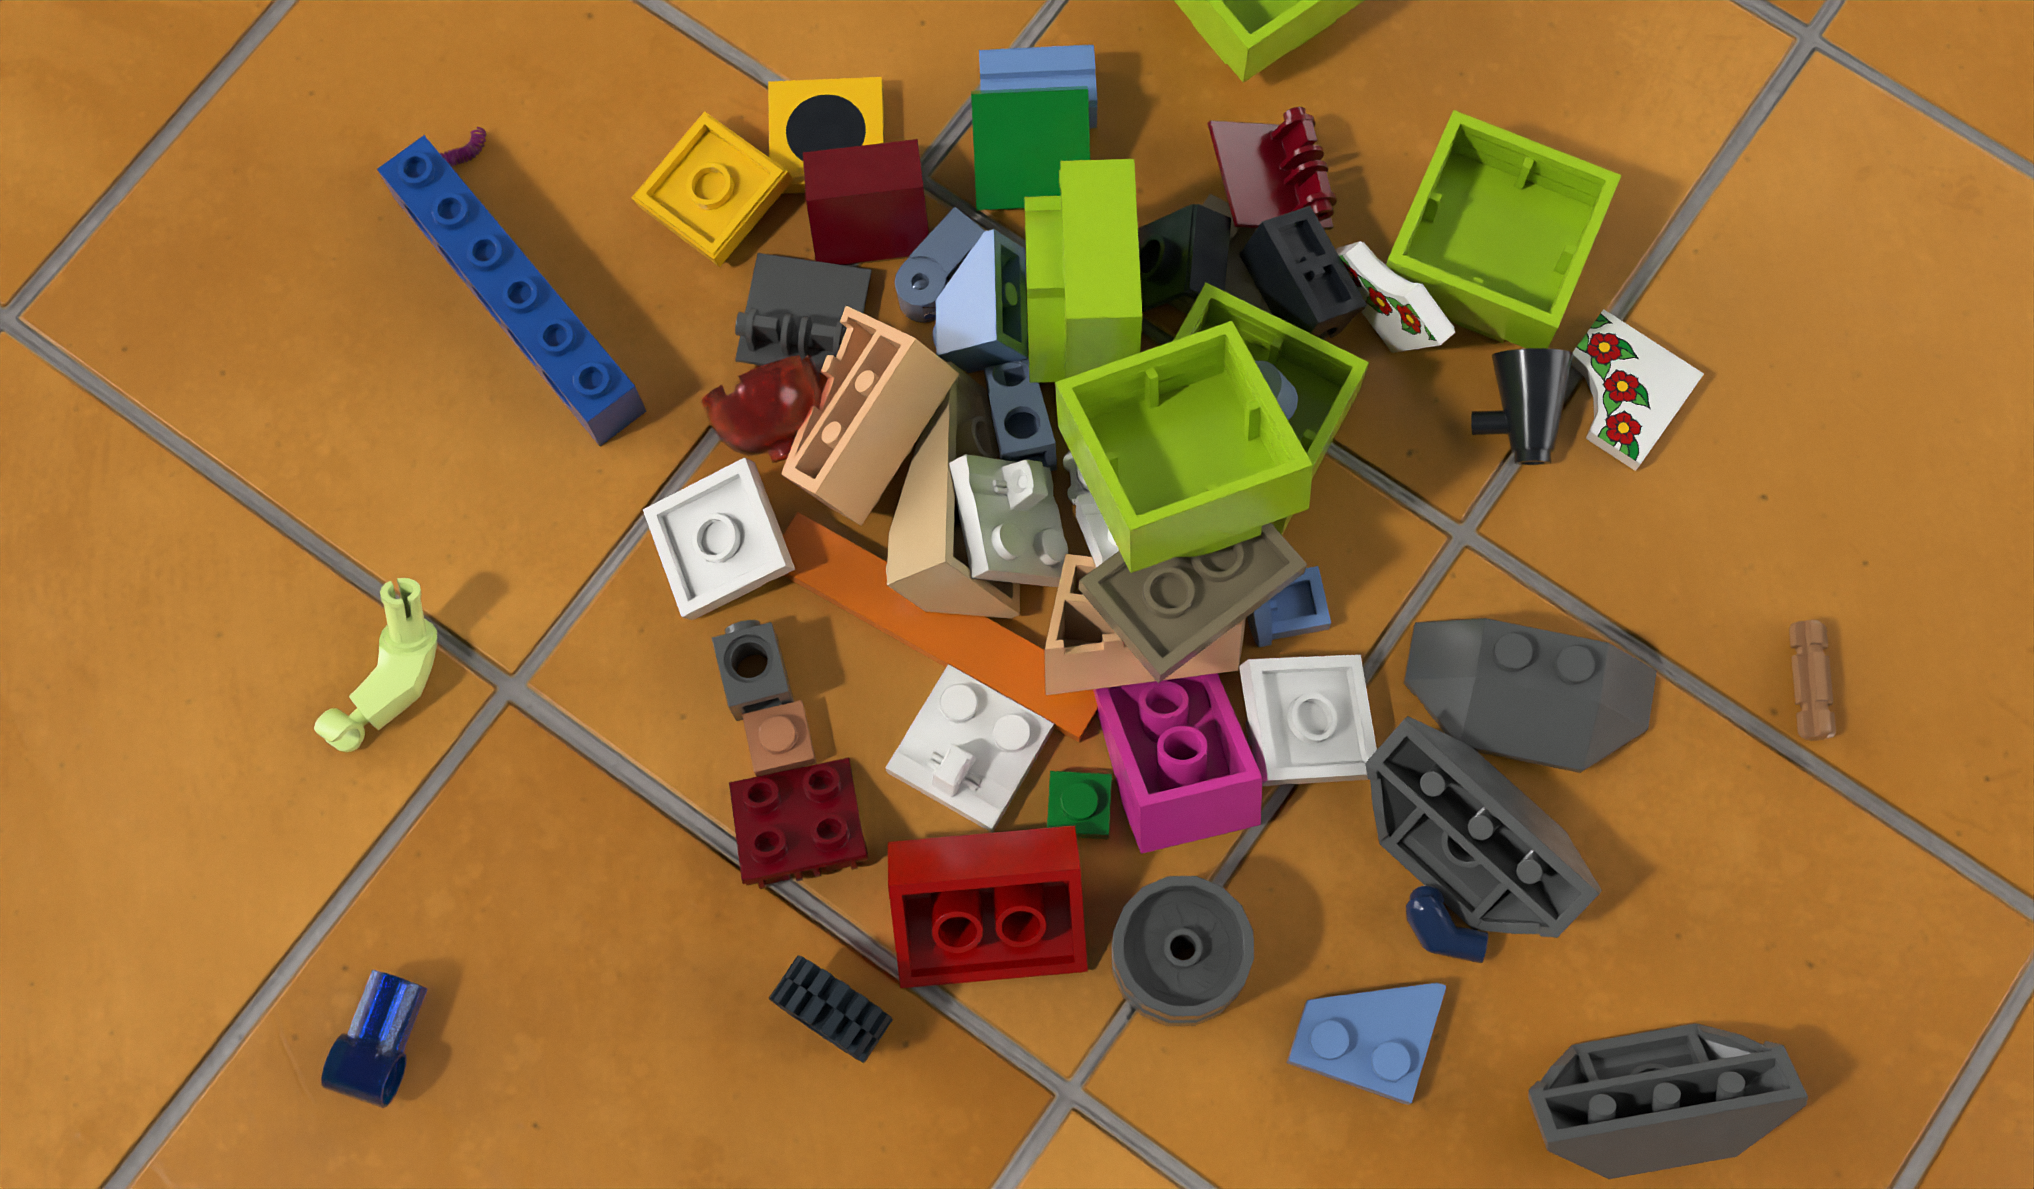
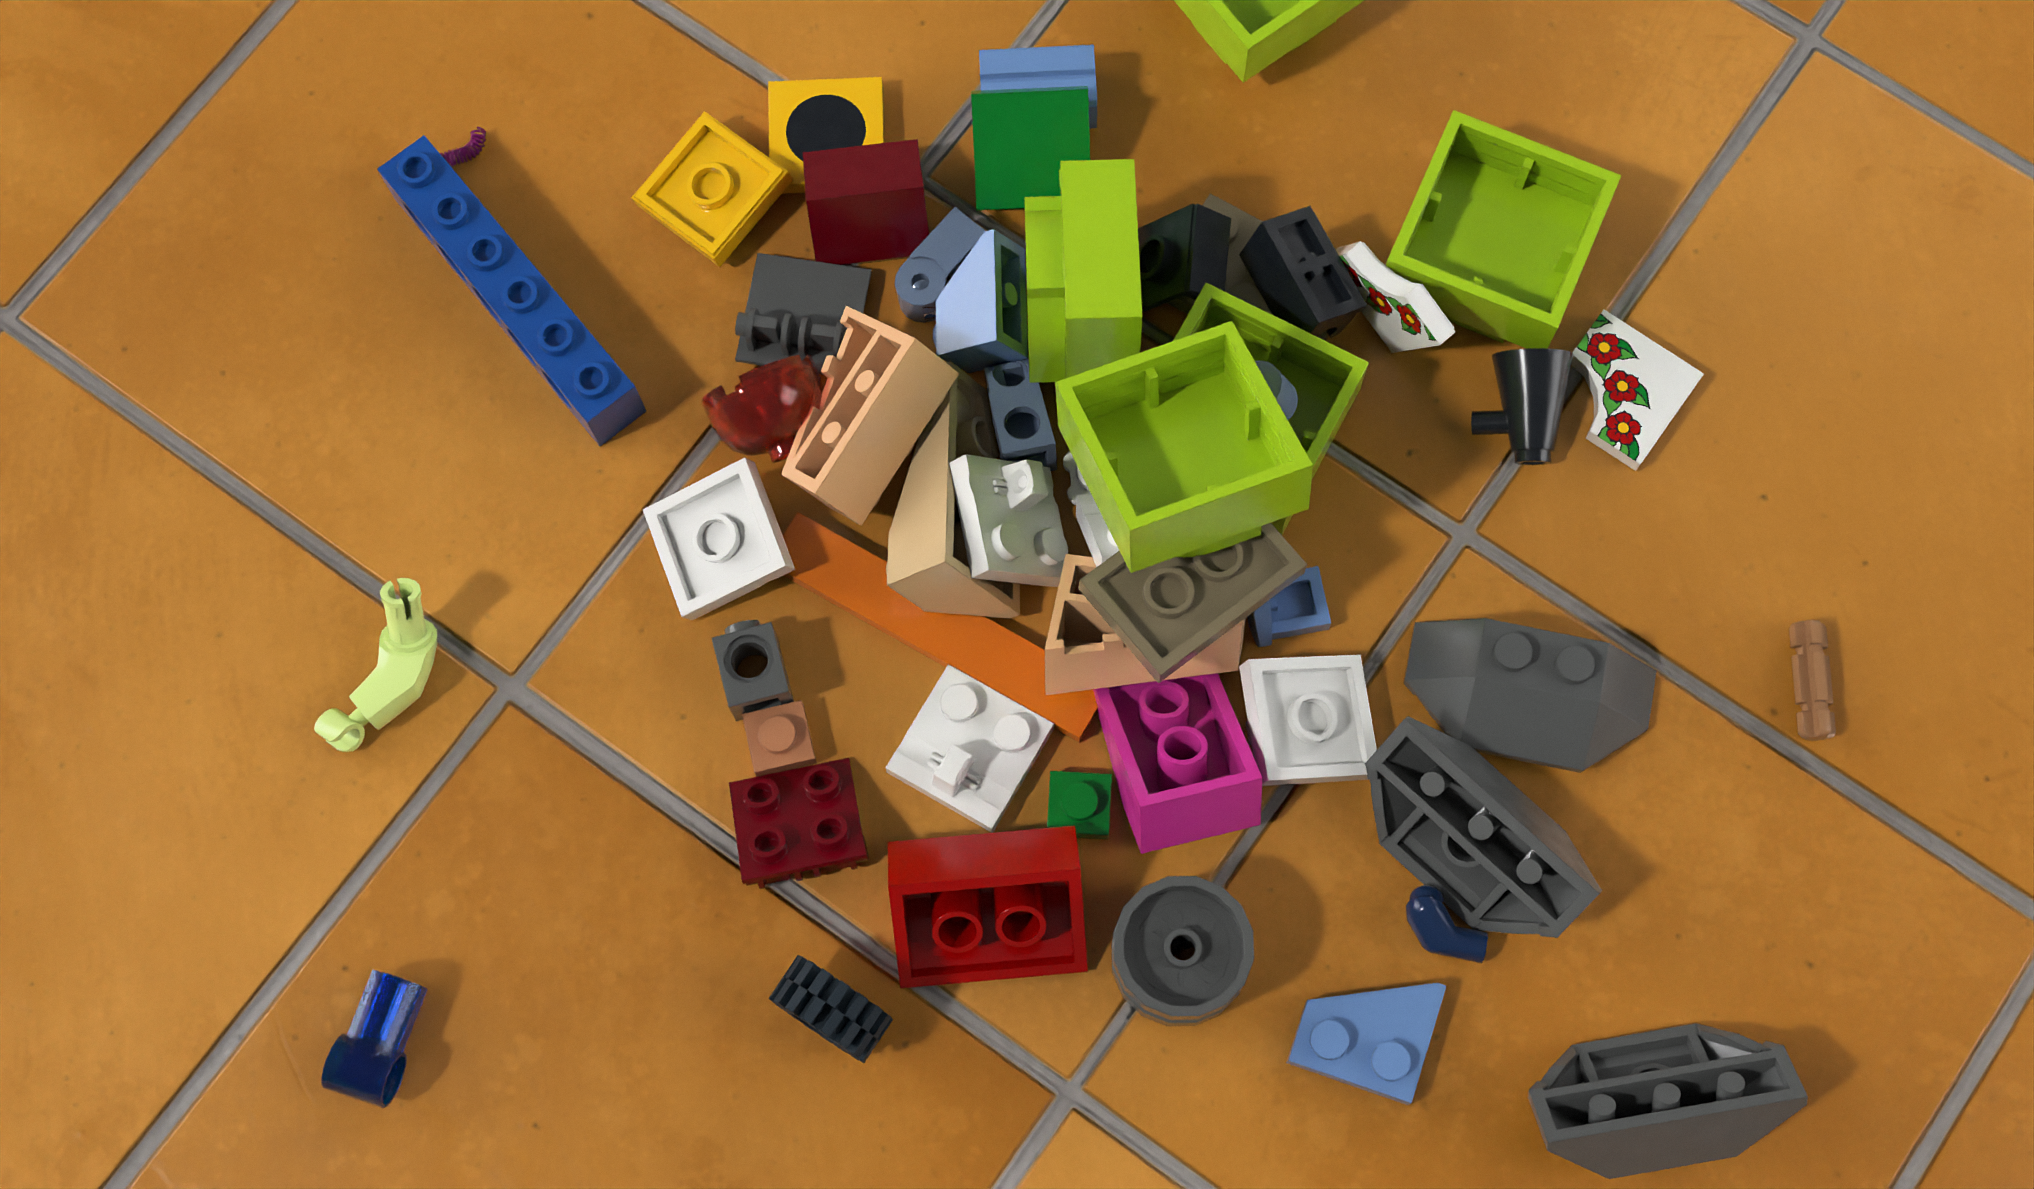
dark red hinge [1207,107,1337,230] -> none

